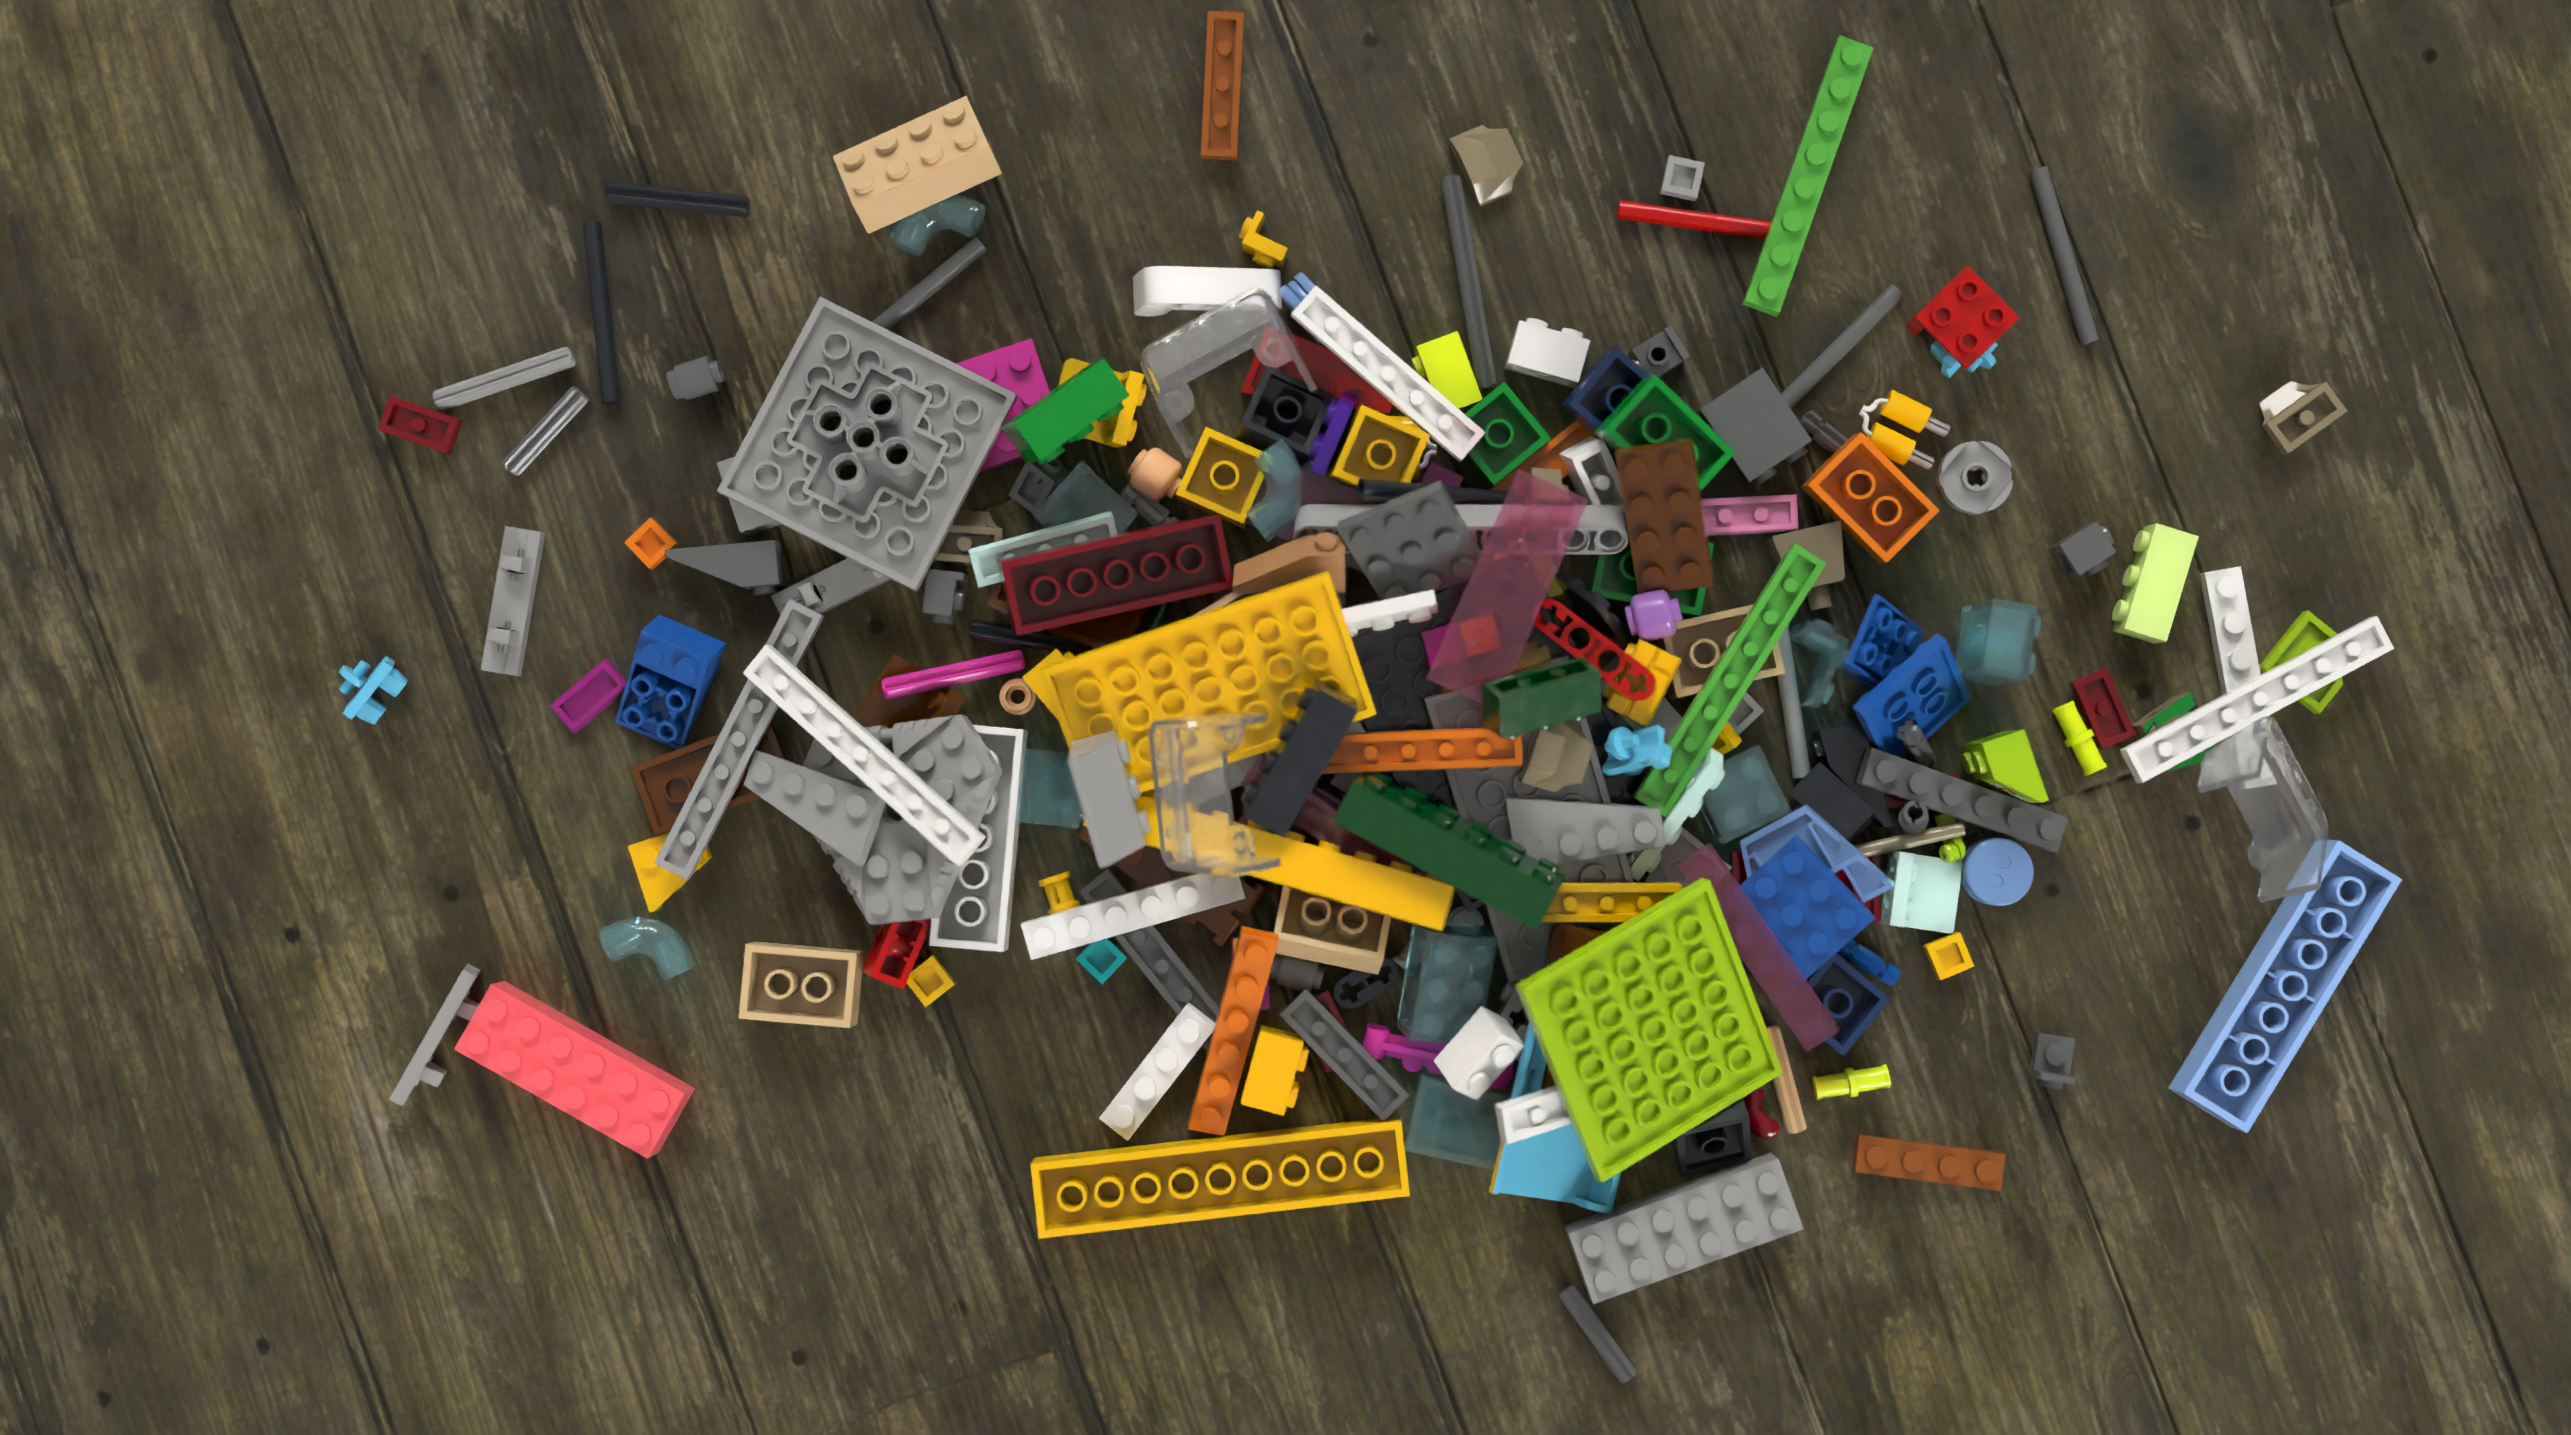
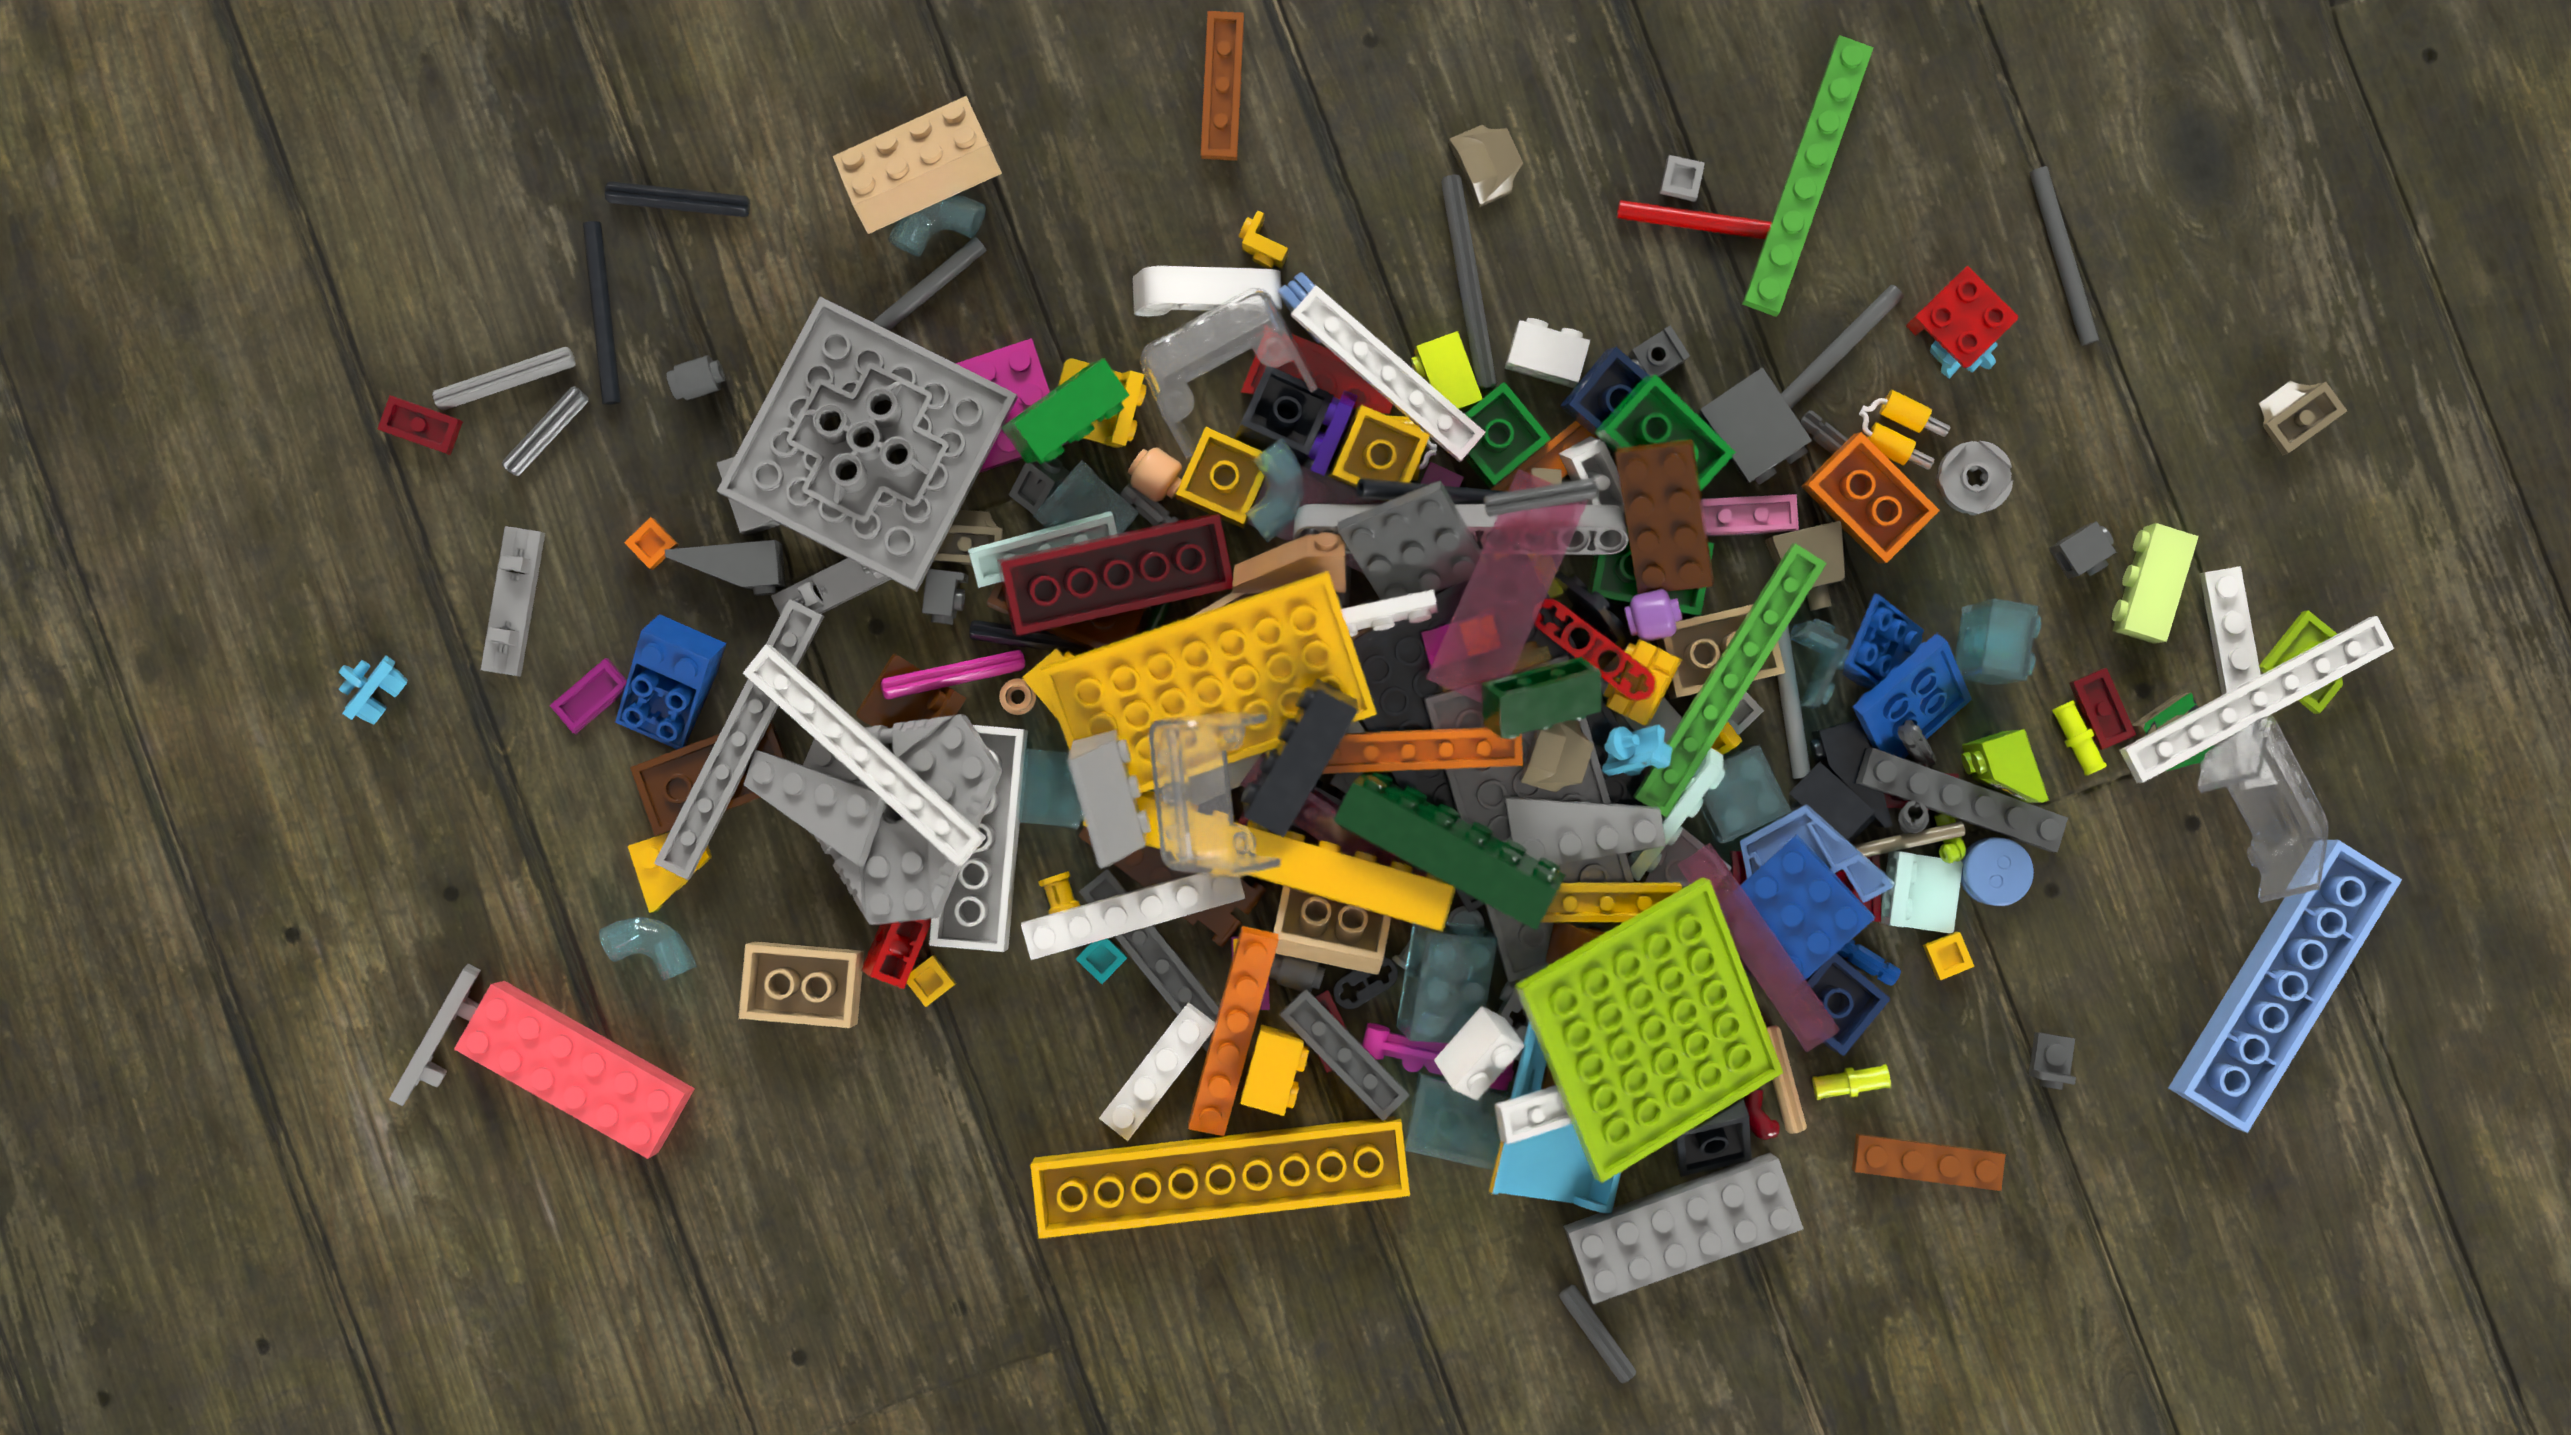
none -> dark grey axle [1484,478,1598,517]

